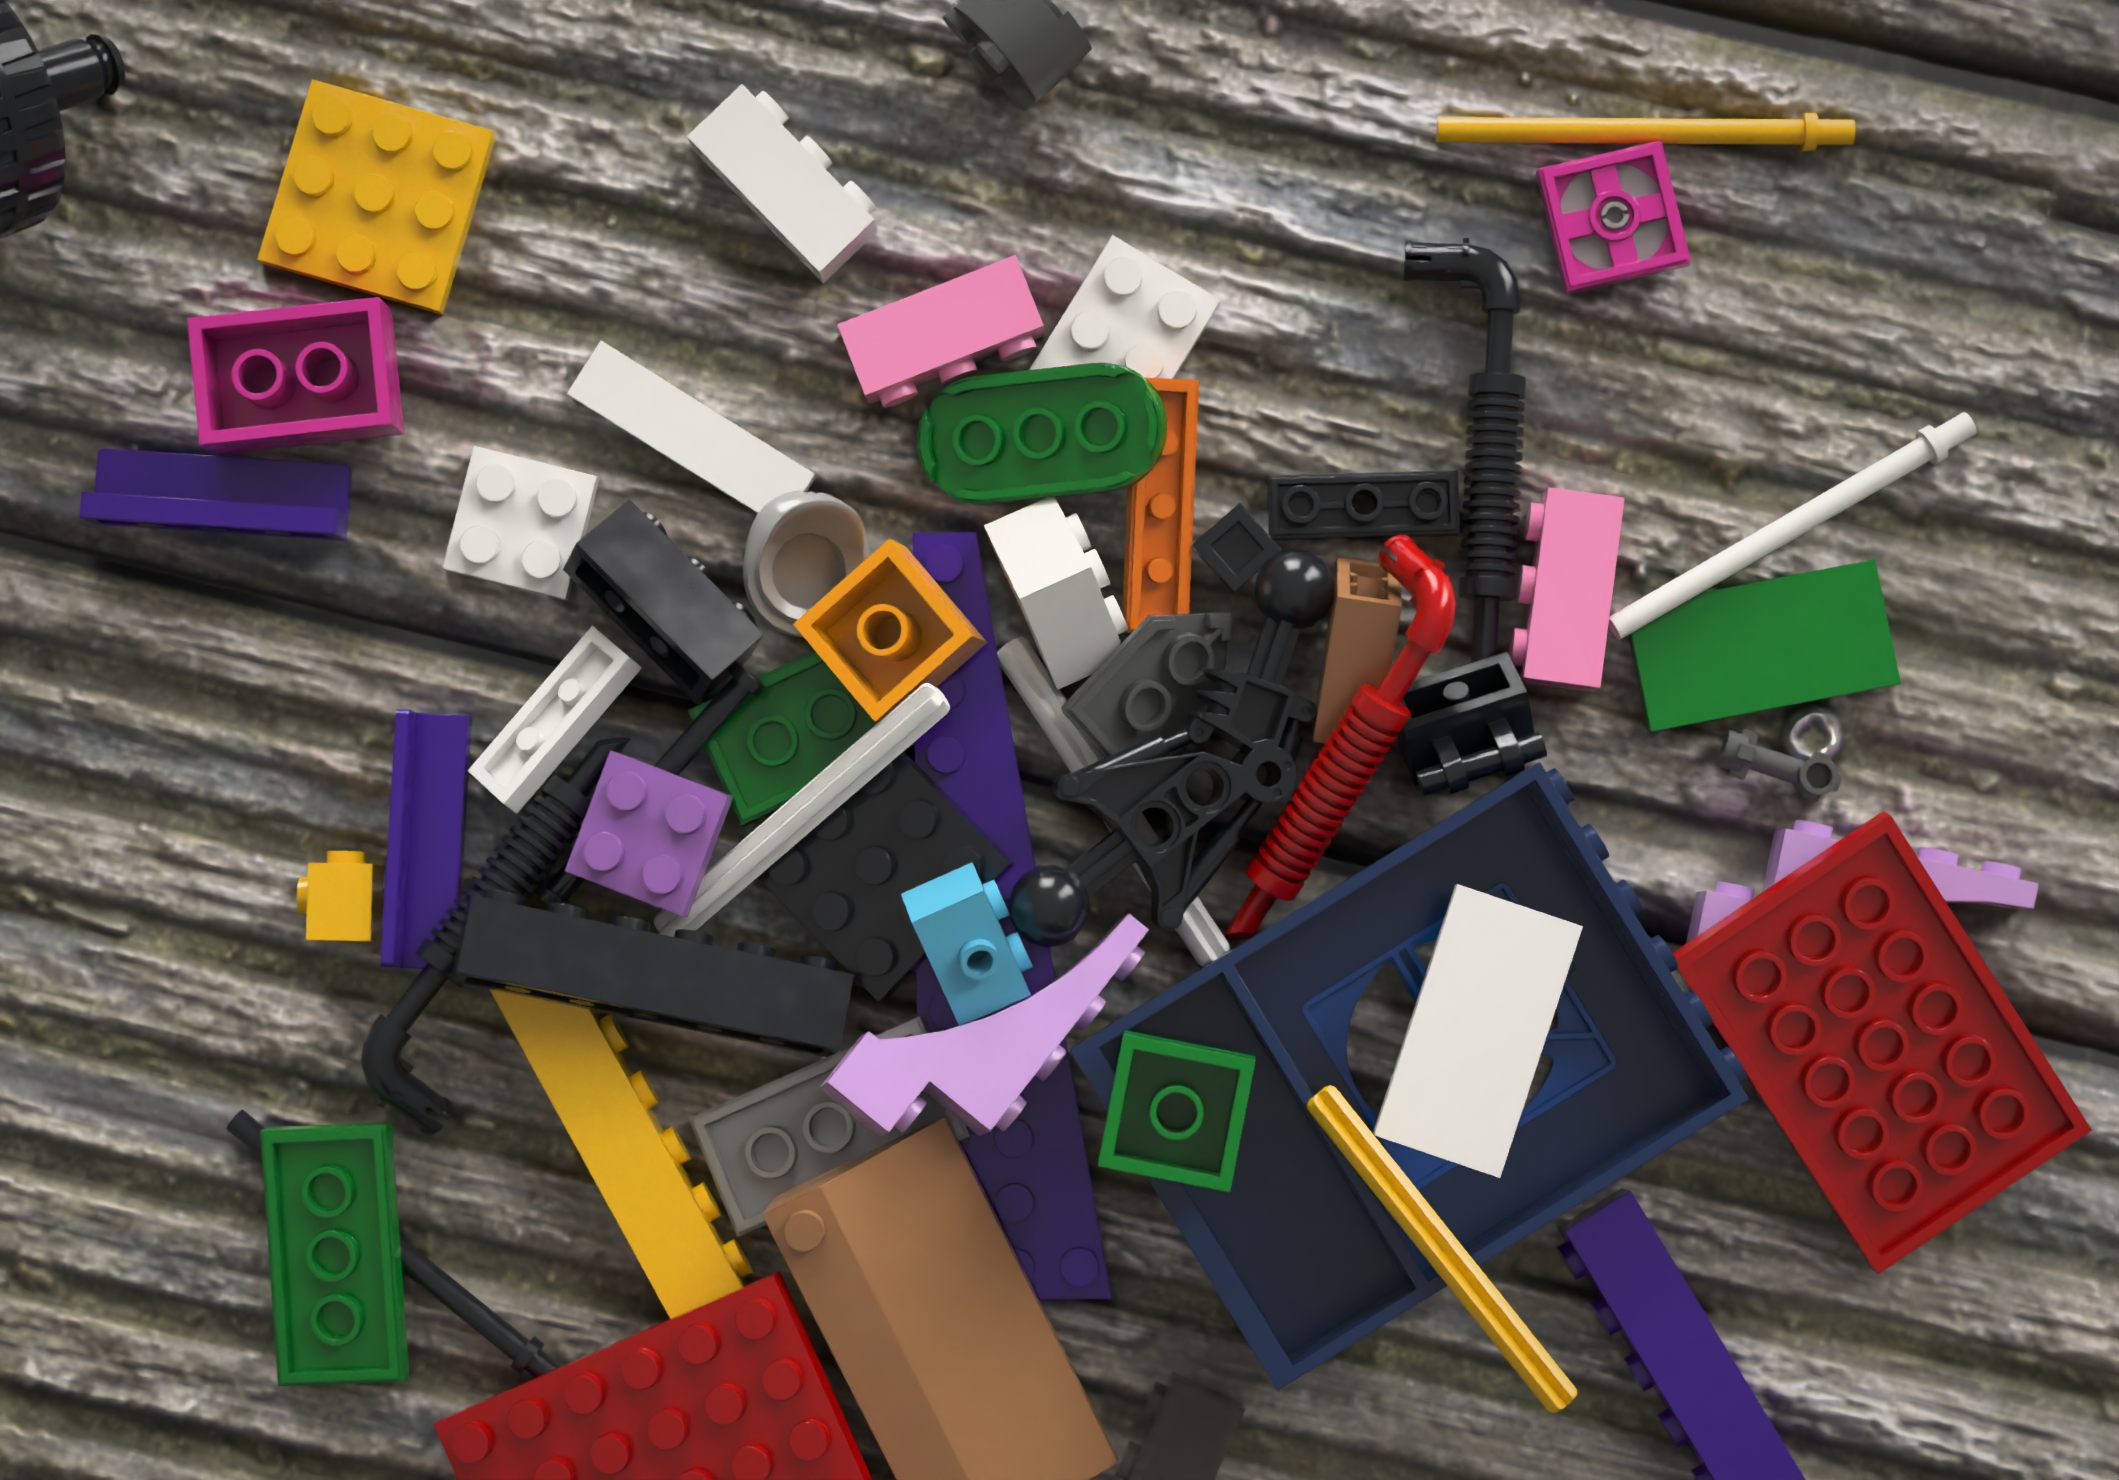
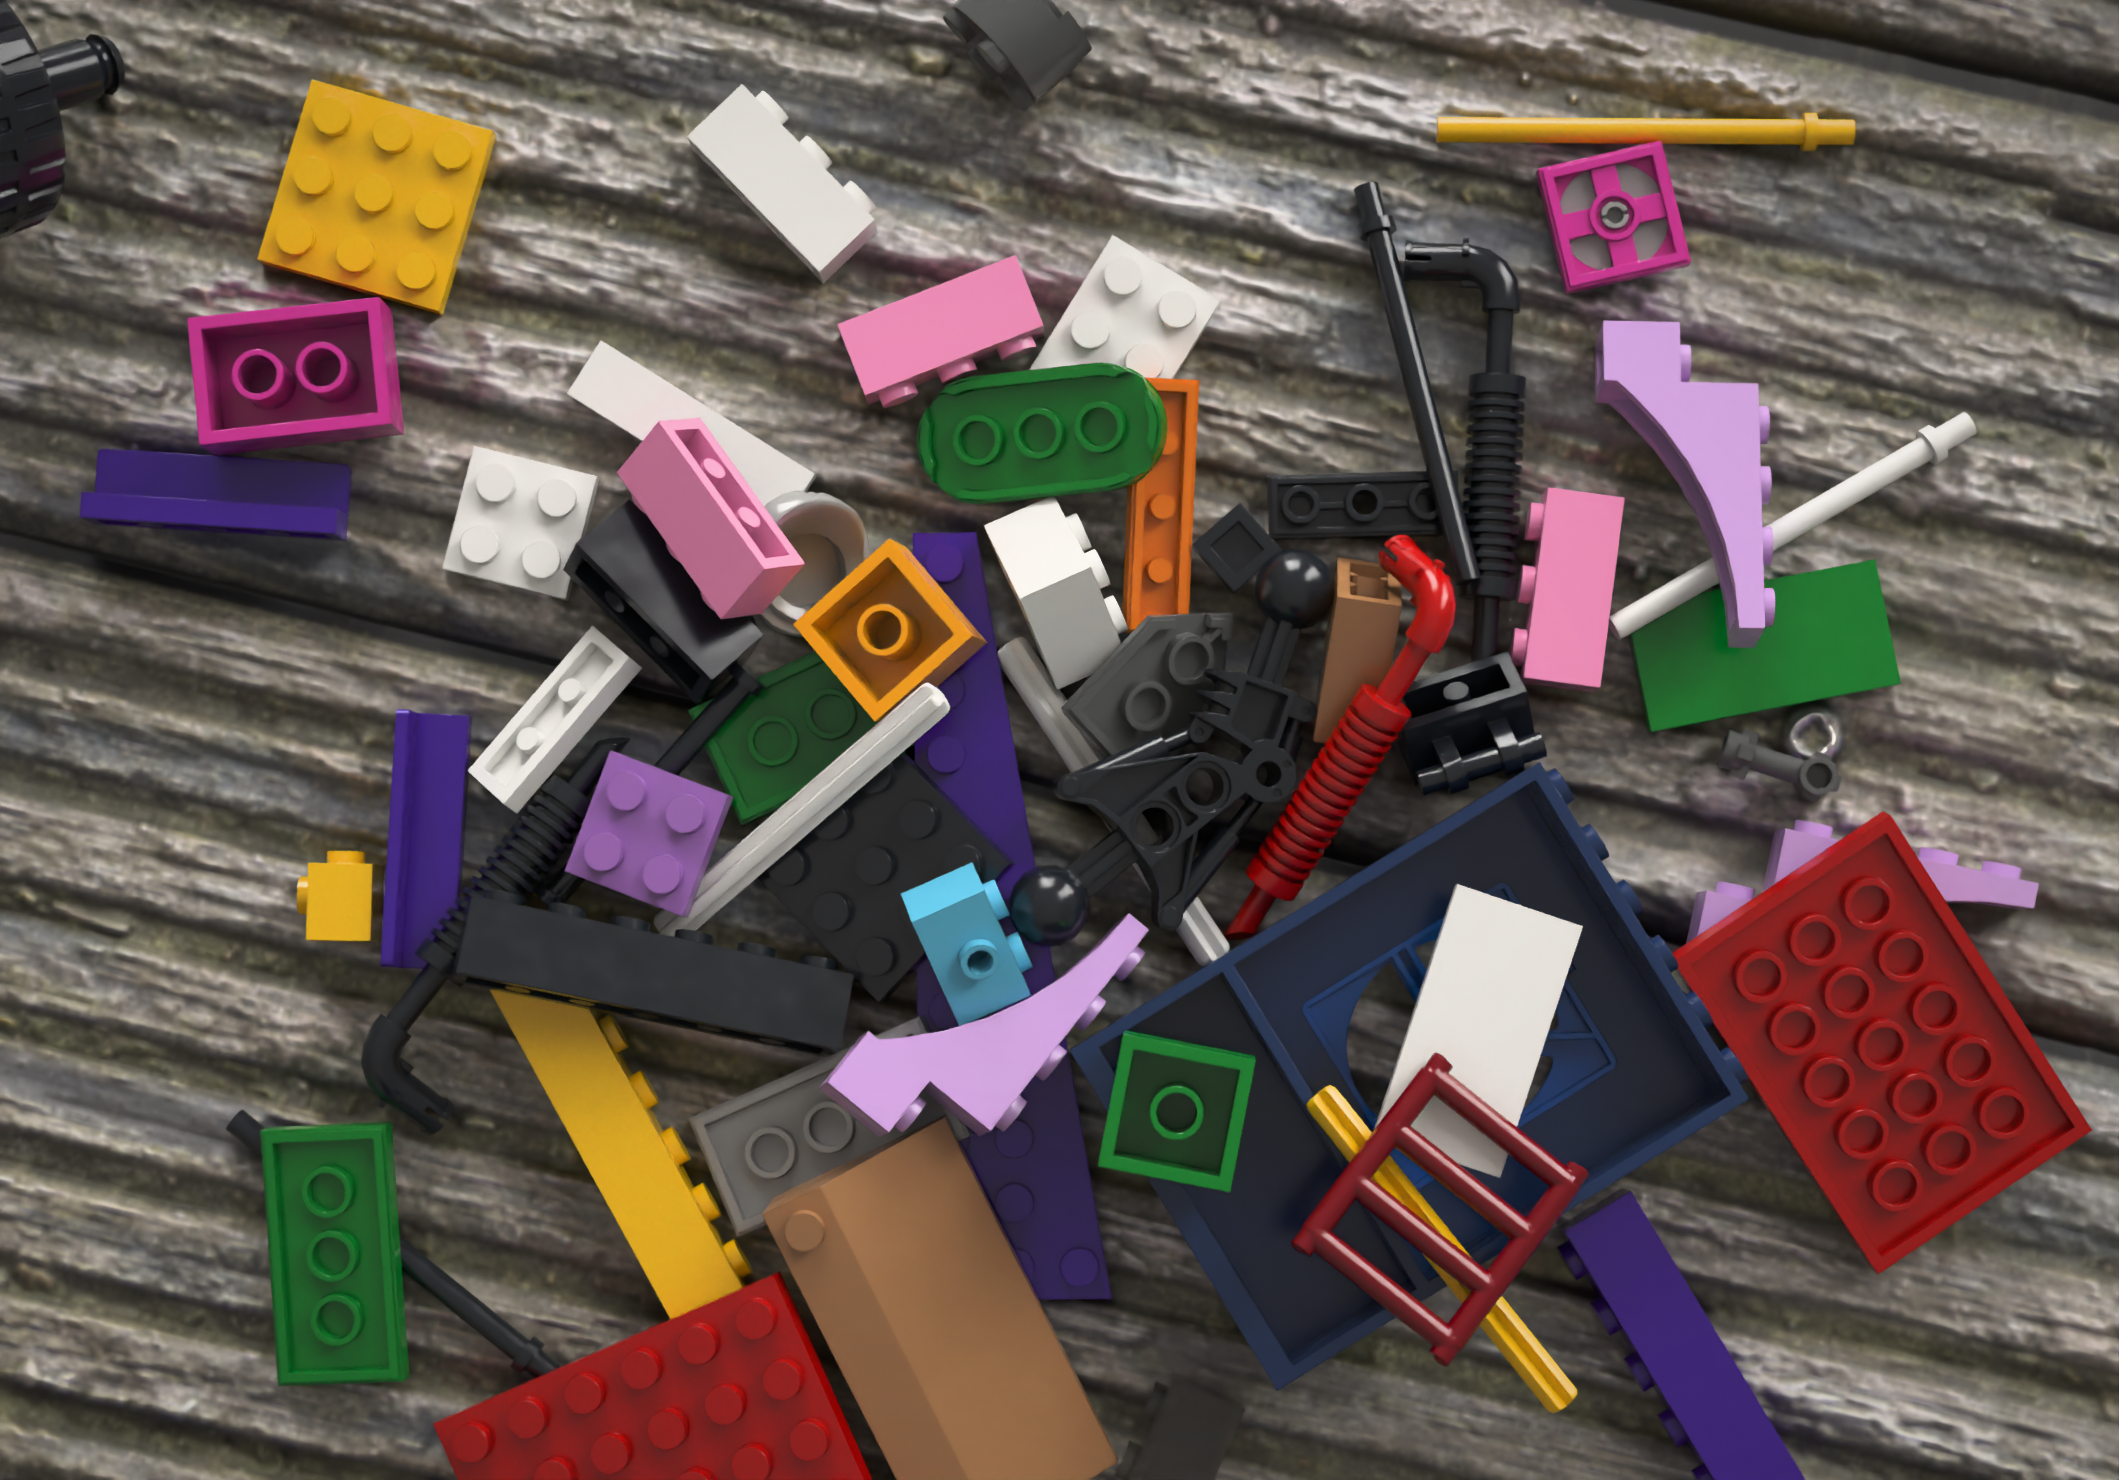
none -> bright pink brick [617,418,805,619]
none -> dark red bar [1291,1053,1589,1367]
none -> black bar [1354,182,1481,586]
none -> lavender arch [1595,320,1775,648]

